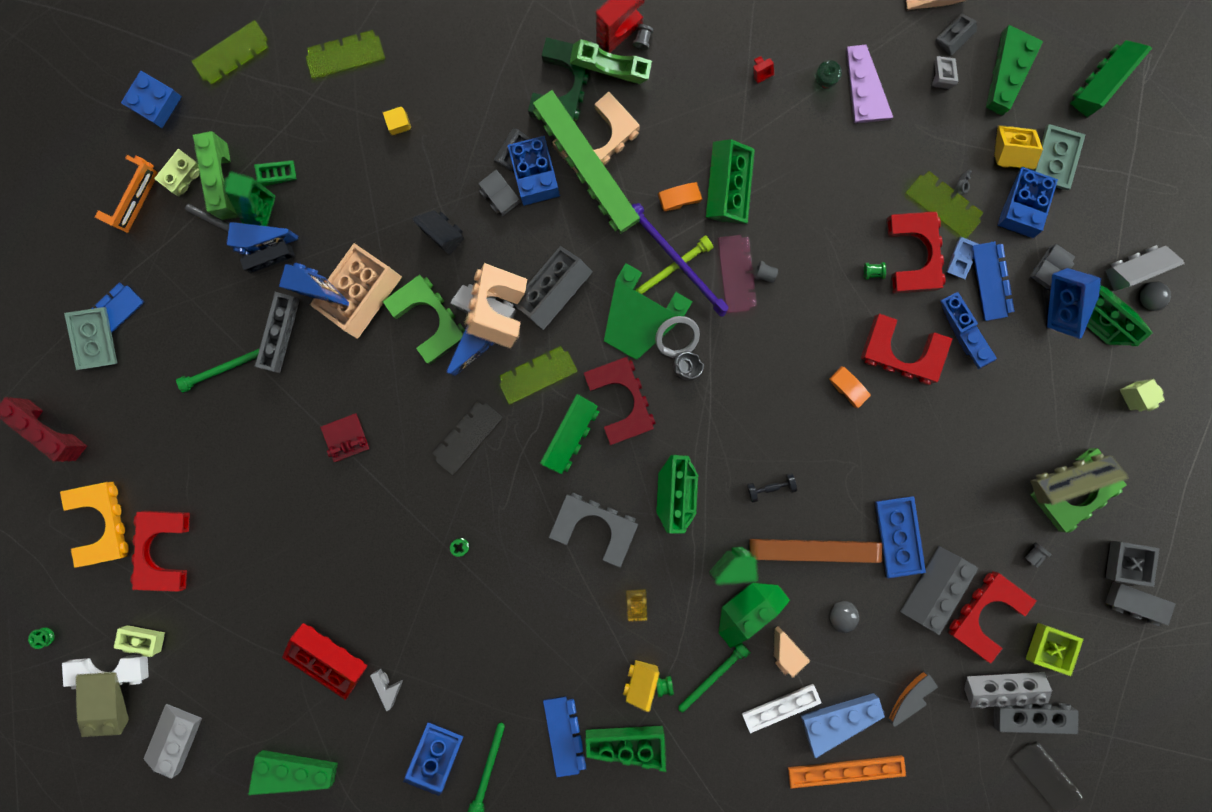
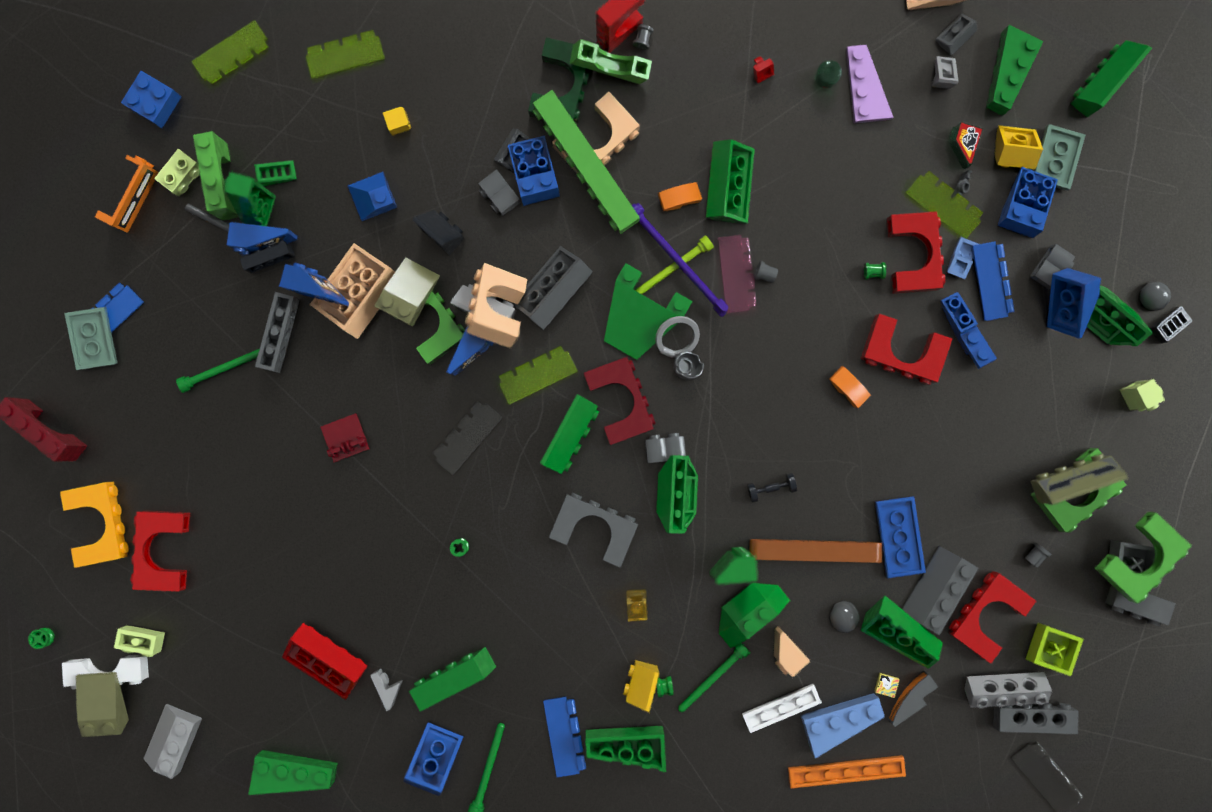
light grey slope [1105,245,1185,291] -> none
none -> blue slope [348,172,397,221]
none -> slope [375,258,440,327]
none -> green wedge [409,647,496,711]
none -> dark grey brick [645,433,686,463]
none -> green wedge [860,595,943,669]
none -> tile [875,673,900,698]
none -> slope [949,122,983,169]
none -> bright green arch [1095,512,1191,603]
none -> slope [1150,306,1193,344]

